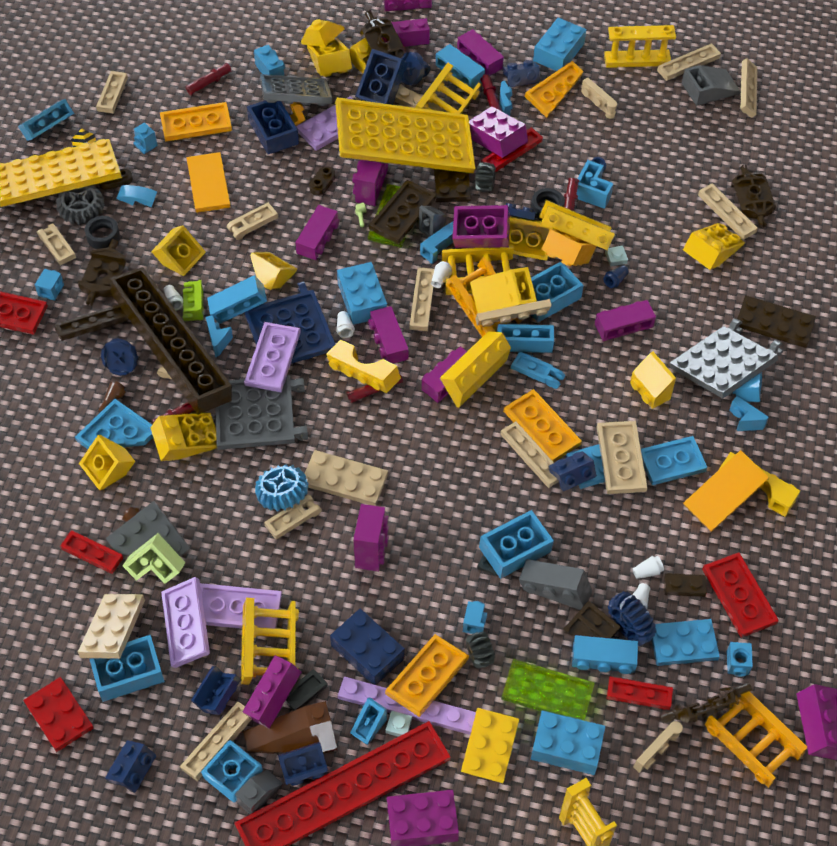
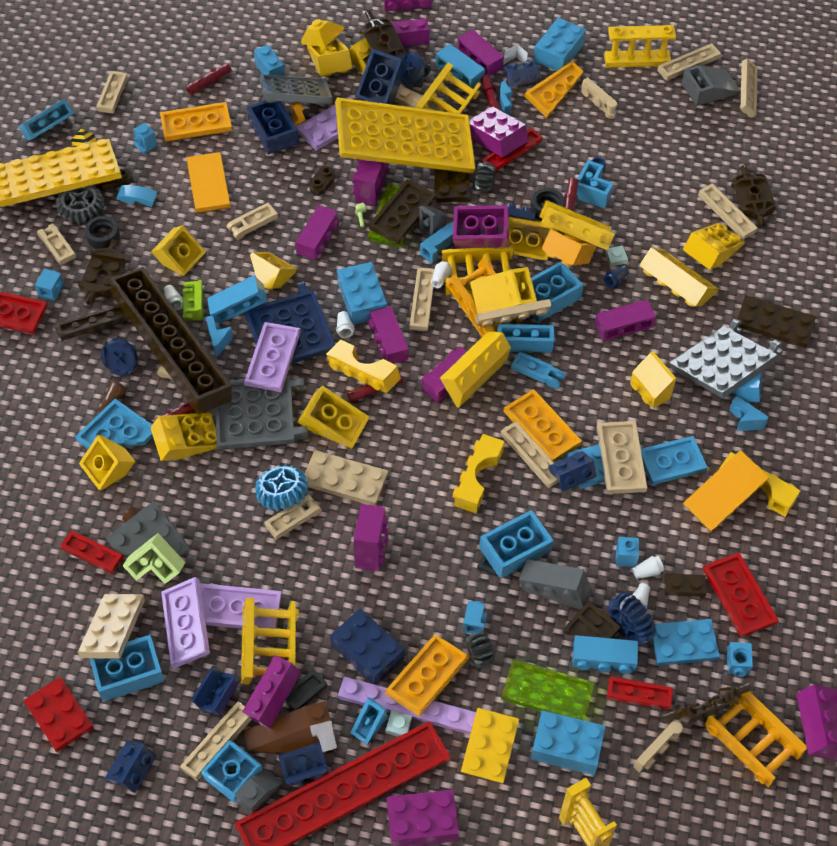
none -> yellow slope [298,386,369,448]
none -> yellow arch [452,434,505,514]
none -> white sticker [504,44,528,64]
none -> dark azure brick [616,537,639,567]
none -> yellow slope [639,247,719,307]

